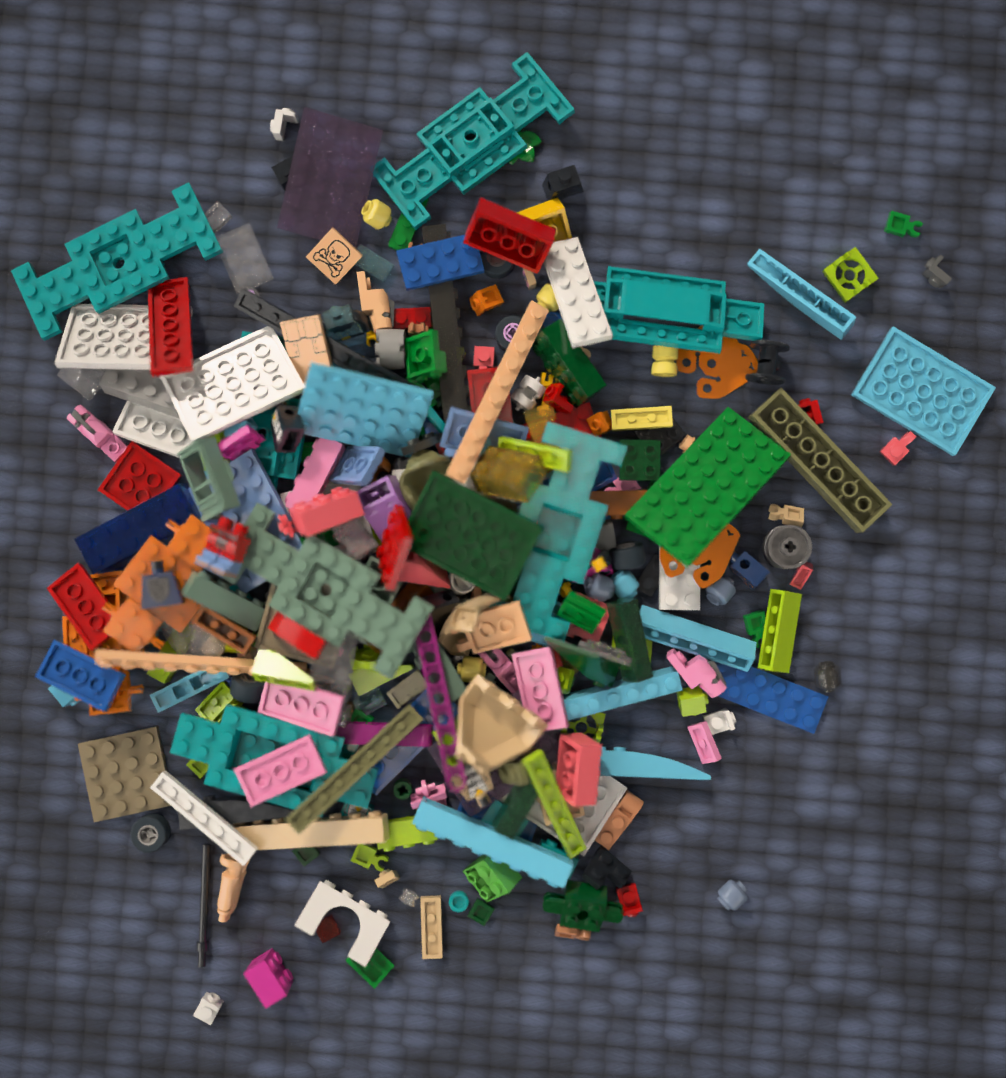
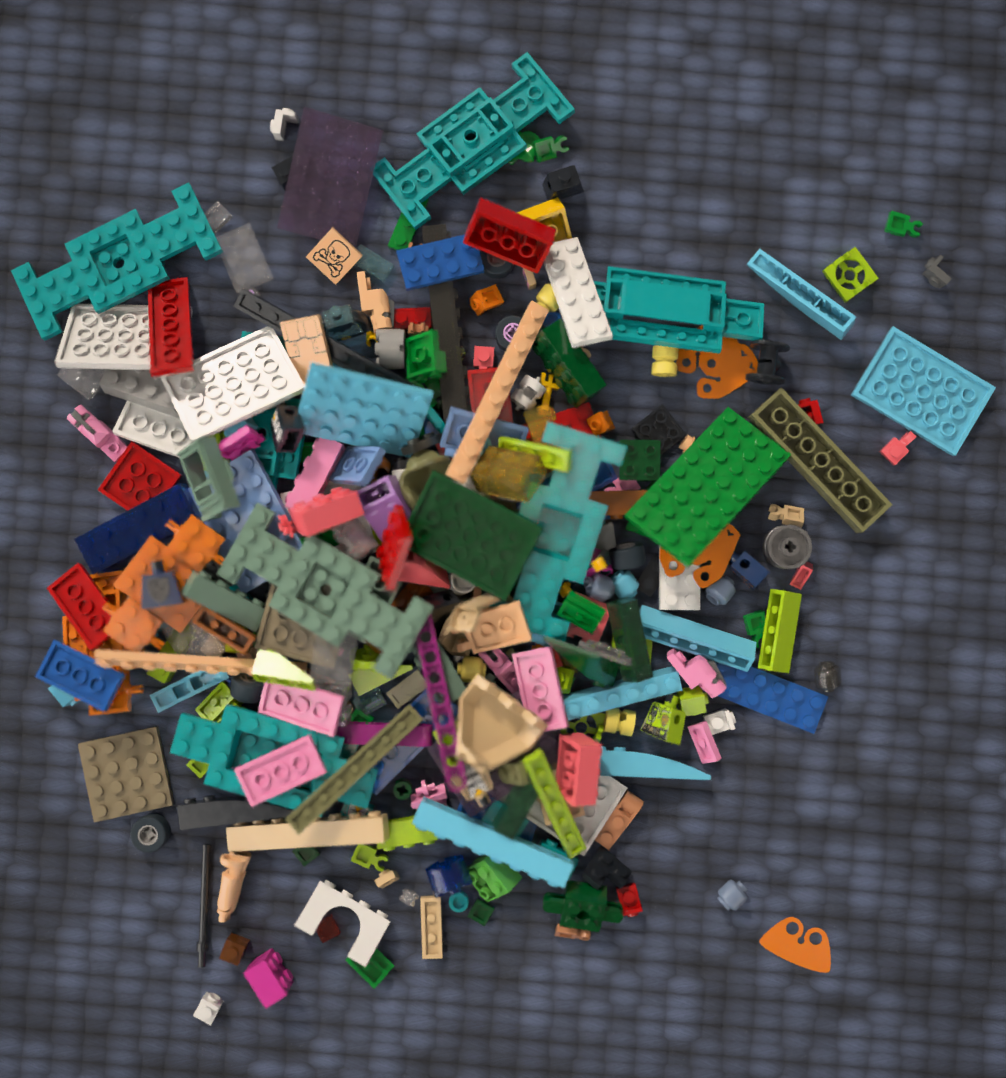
white plate [151,771,258,866] -> none
hips [194,516,251,579] -> none
slope [268,611,328,659] -> none
light yellow head [361,199,392,229] -> none
red bracket [542,383,574,413] -> none
light yellow plate [611,406,673,431] -> none
none -> reddish brown brick [219,932,250,966]
none -> clear blue brick [425,854,472,898]
none -> green plate [532,135,569,163]
none -> light yellow wheel [603,708,636,737]
none -> lime torso [641,694,686,745]
none -> orange piece [759,917,831,973]

